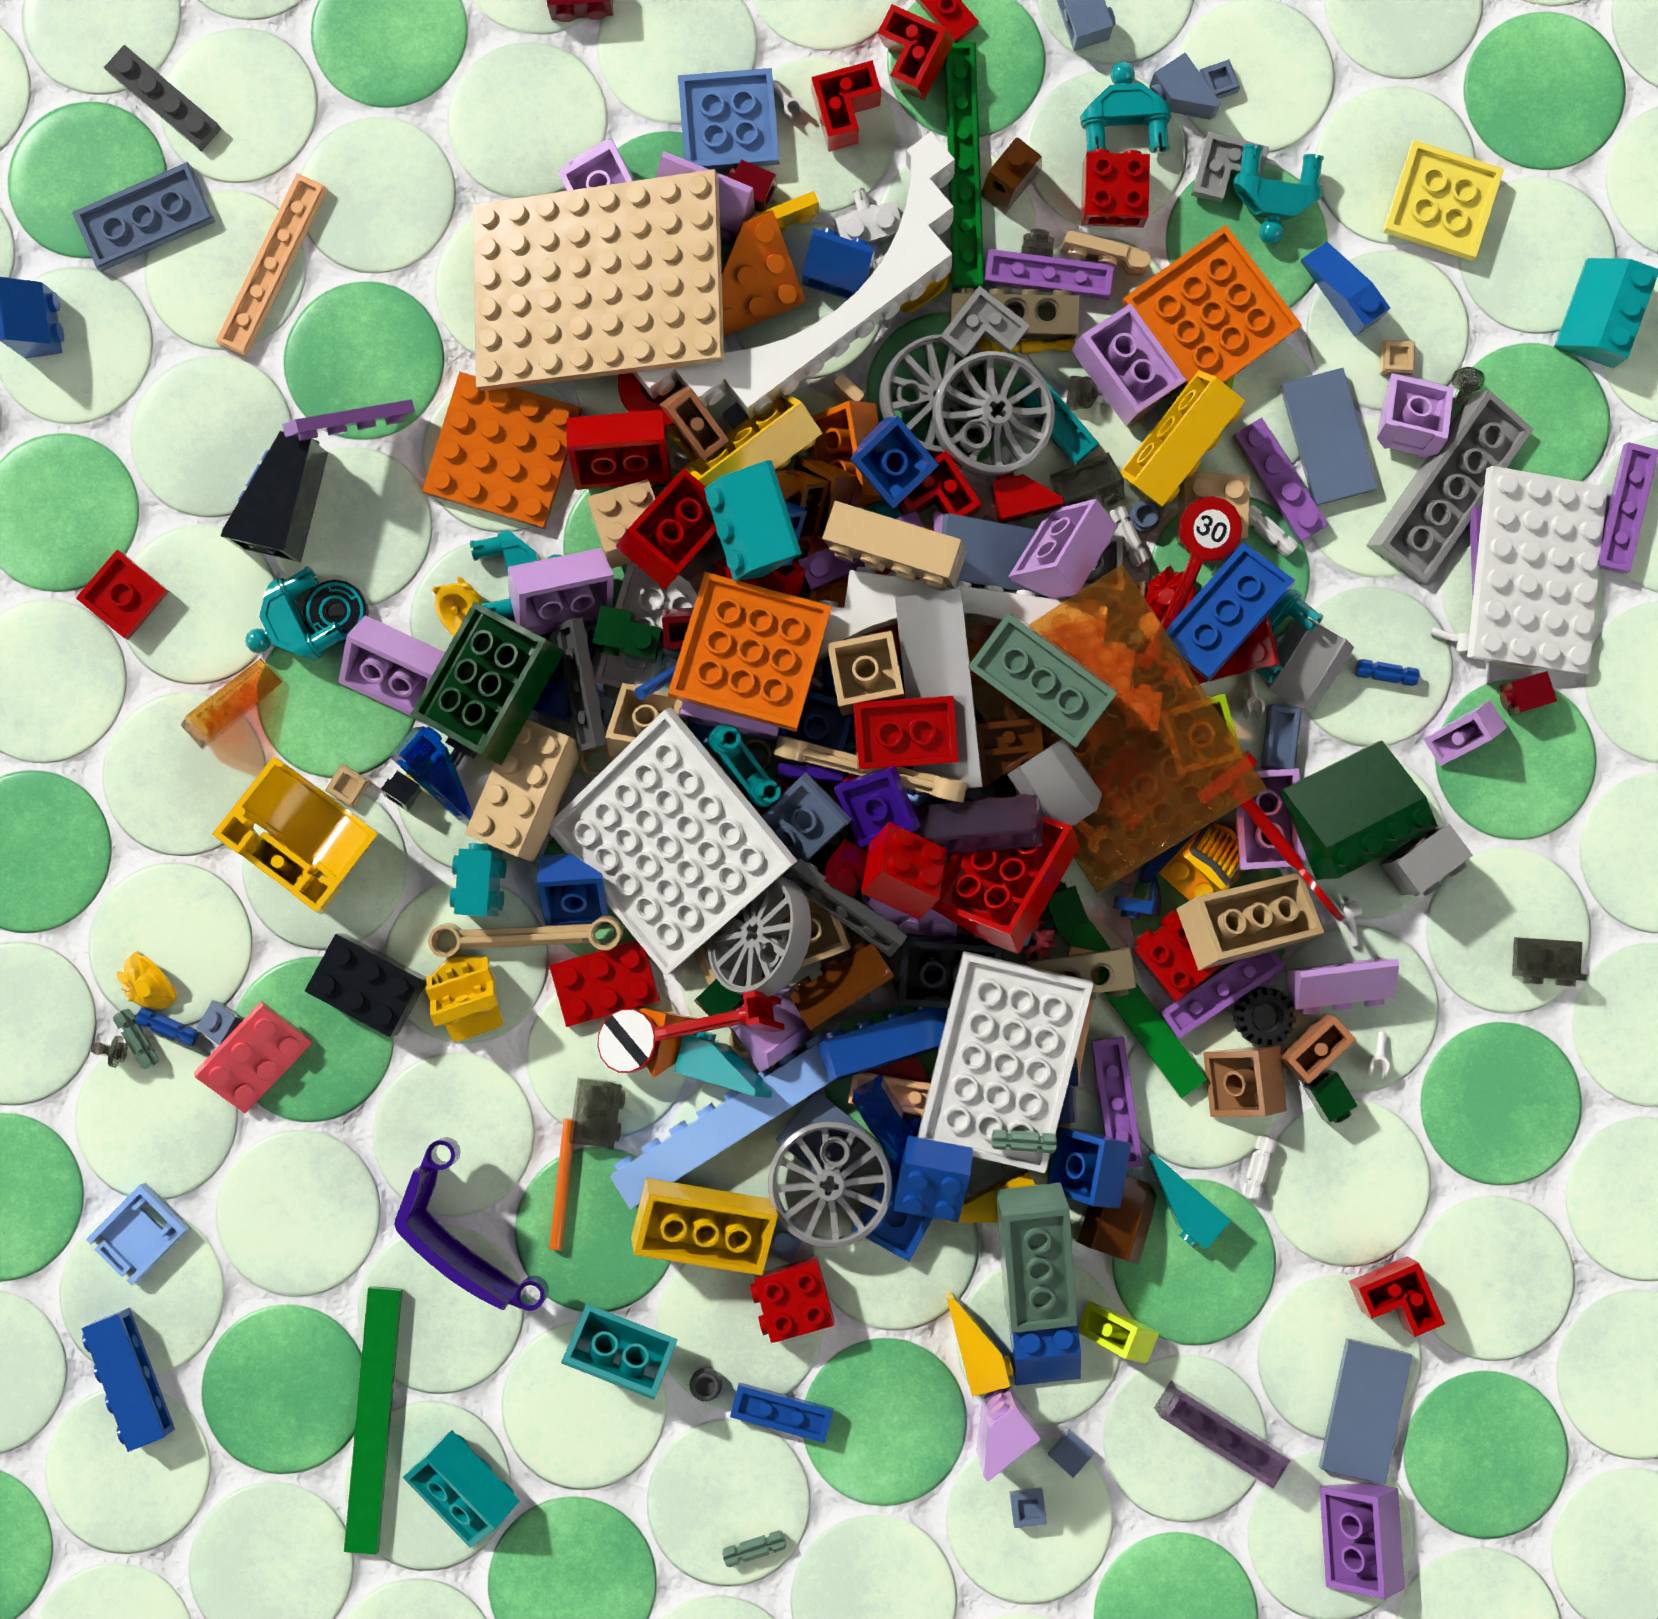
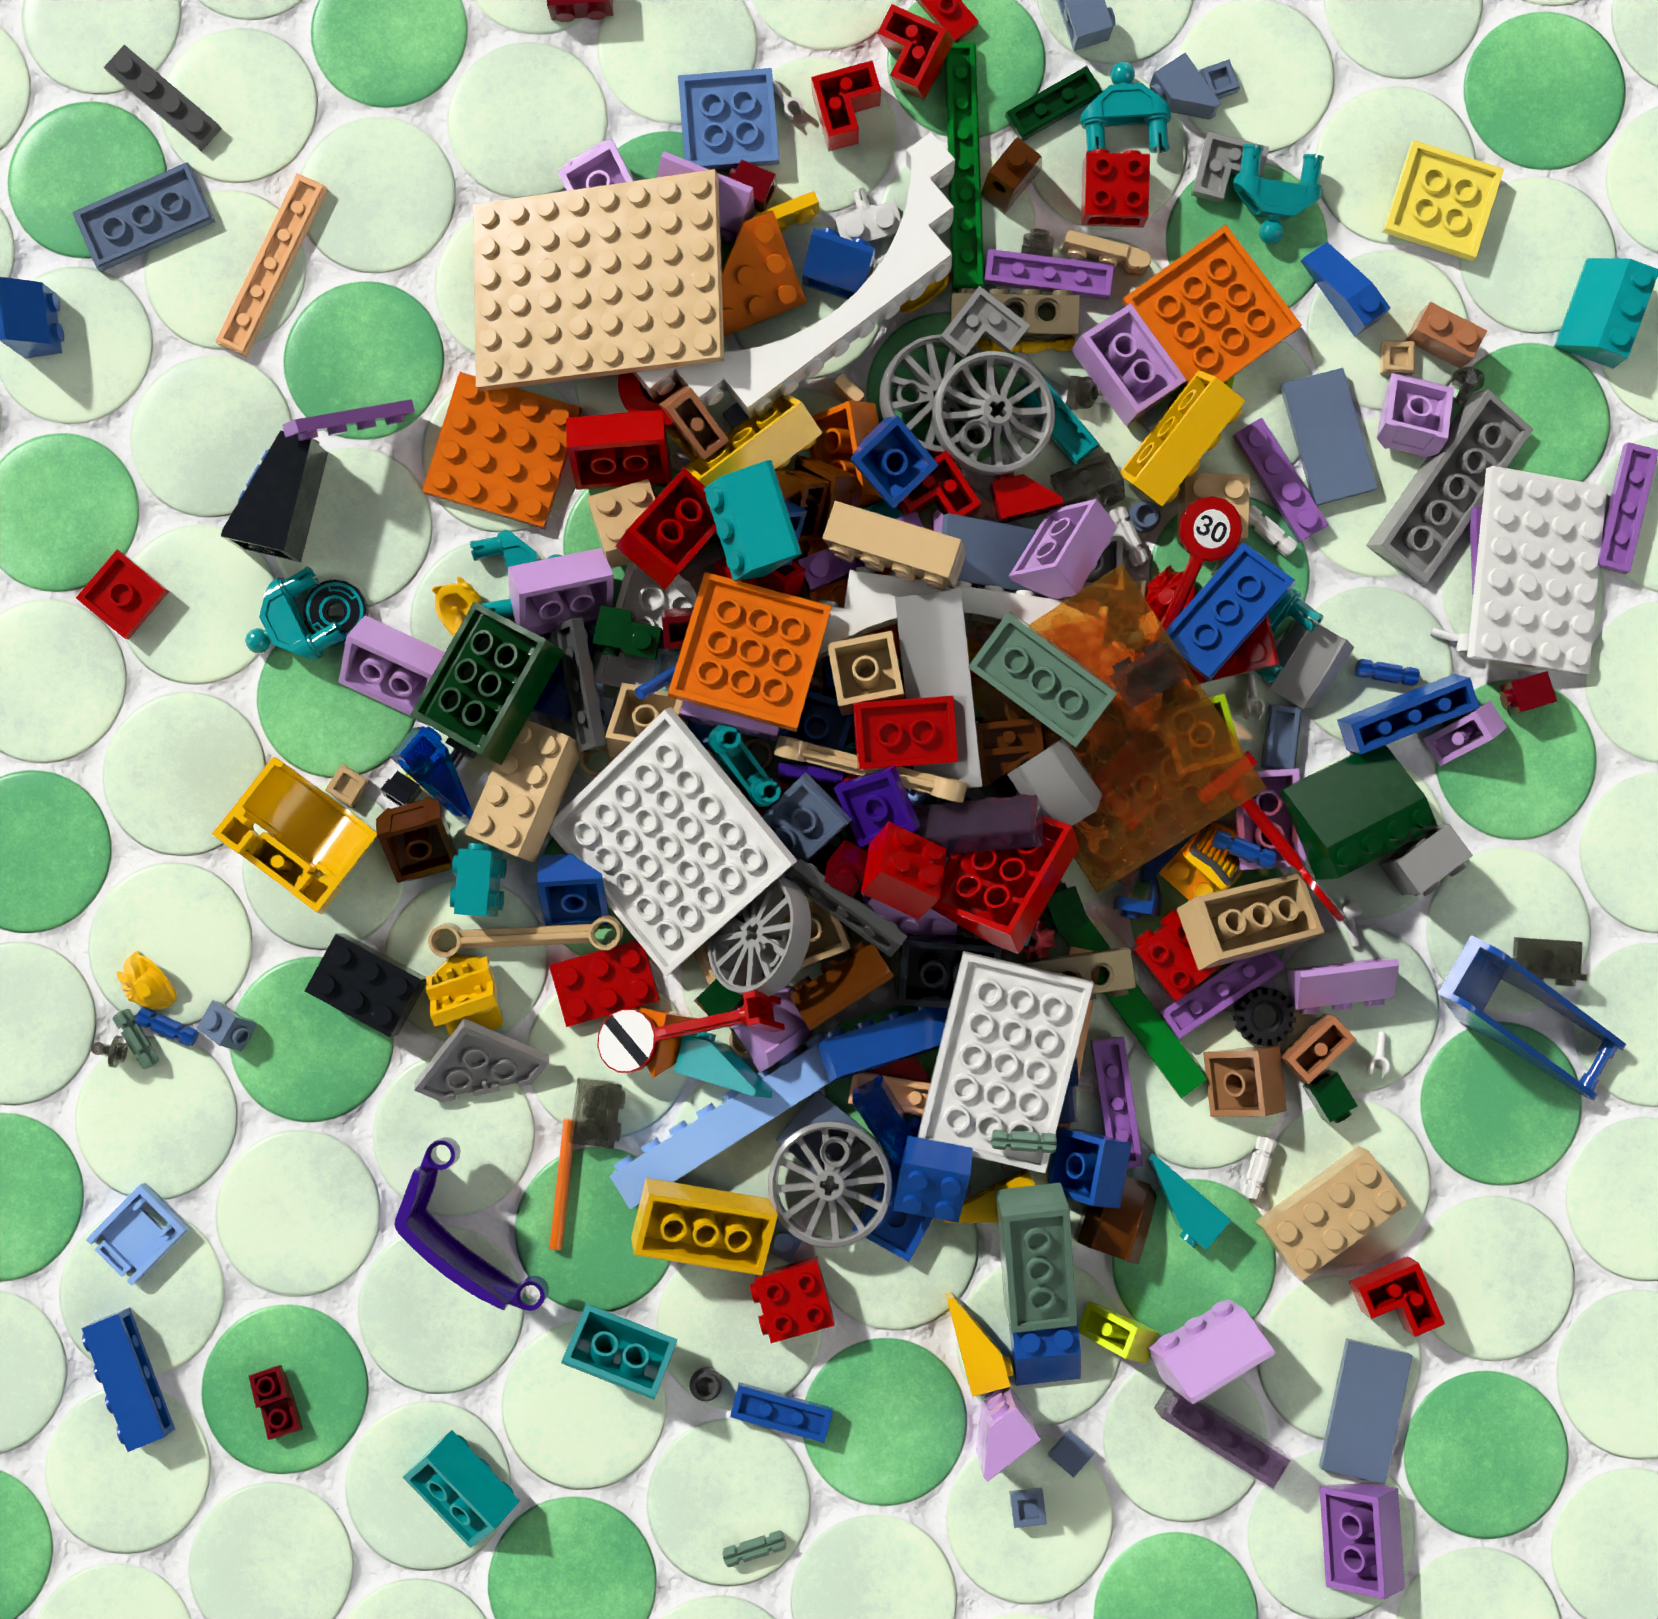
clear orange slope [181,658,282,749] -> none
coral plate [194,1001,312,1114] -> none
green tile [344,1286,403,1555] -> none
none -> dark red slope [249,1365,303,1440]
none -> reddish brown slope [376,797,457,883]
none -> light grey plate [414,1018,549,1102]
none -> dark green tile [1005,66,1103,141]
none -> clear smoke bracket [1109,640,1188,710]
none -> lavender slope [1148,1299,1275,1404]
none -> blue axle [1212,830,1277,869]
none -> tan brick [1255,1146,1407,1281]
none -> blue brick [1337,674,1480,755]
none -> nougat brick [1405,301,1487,369]
none -> blue piece [1438,935,1626,1101]

